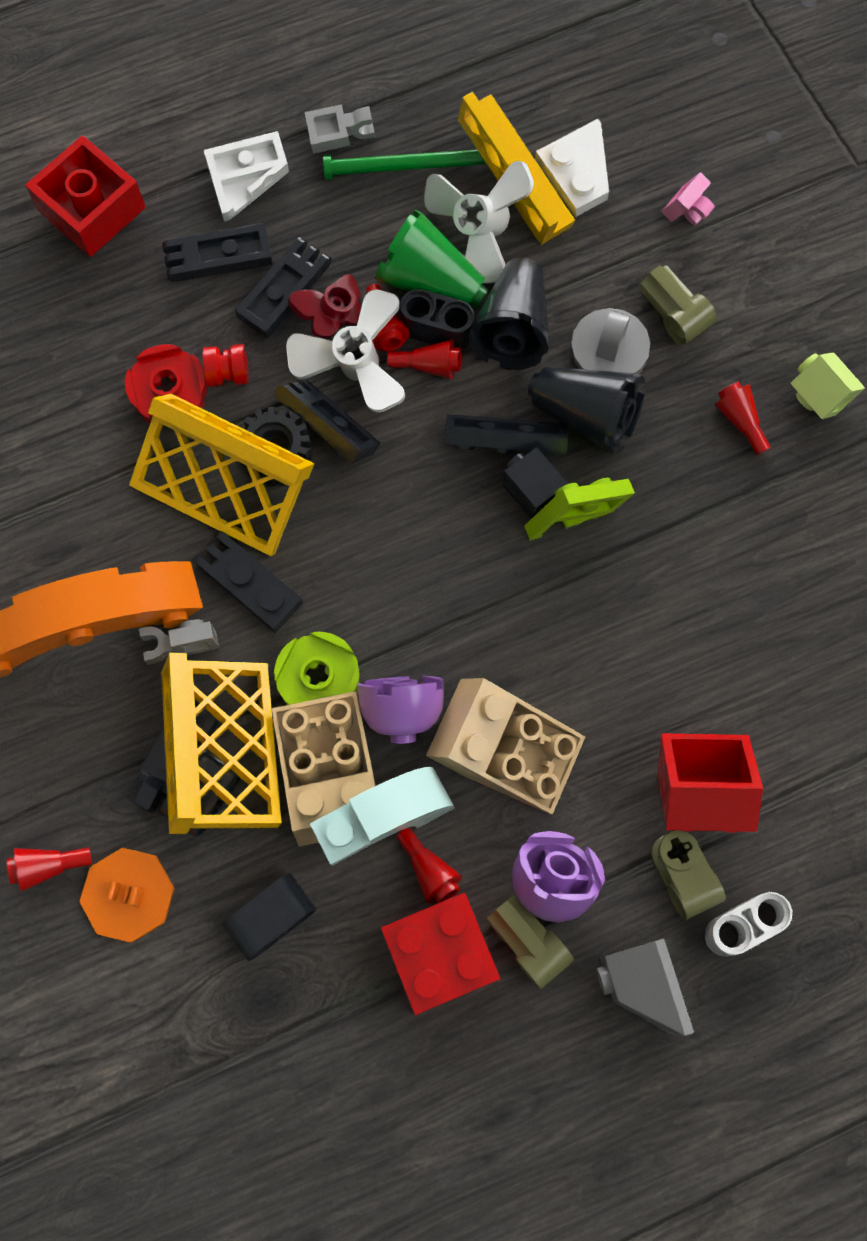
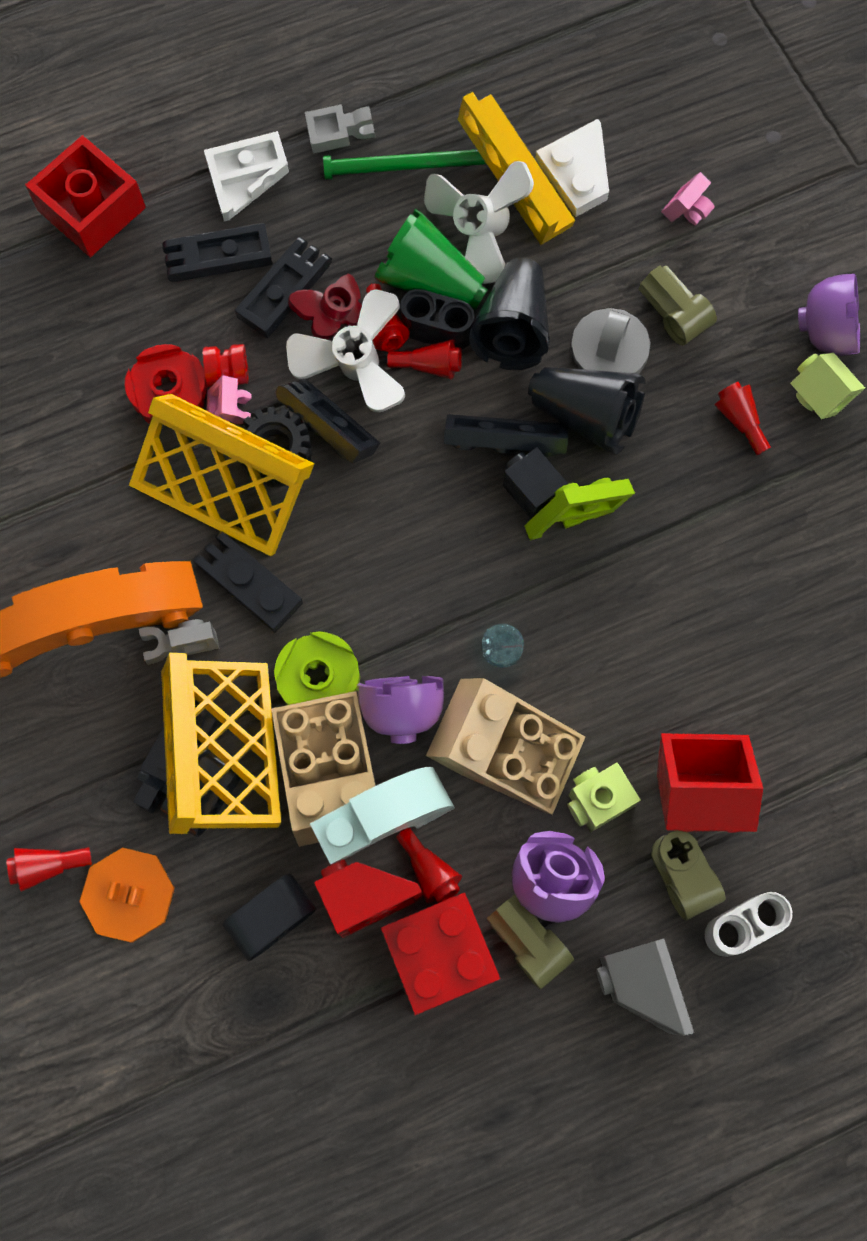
none -> bright pink tile [207,375,251,425]
none -> red slope [314,860,423,938]
none -> clear light blue tile [482,624,524,668]
none -> yellowish green brick [567,762,641,832]
none -> medium lavender cylinder [798,273,860,356]

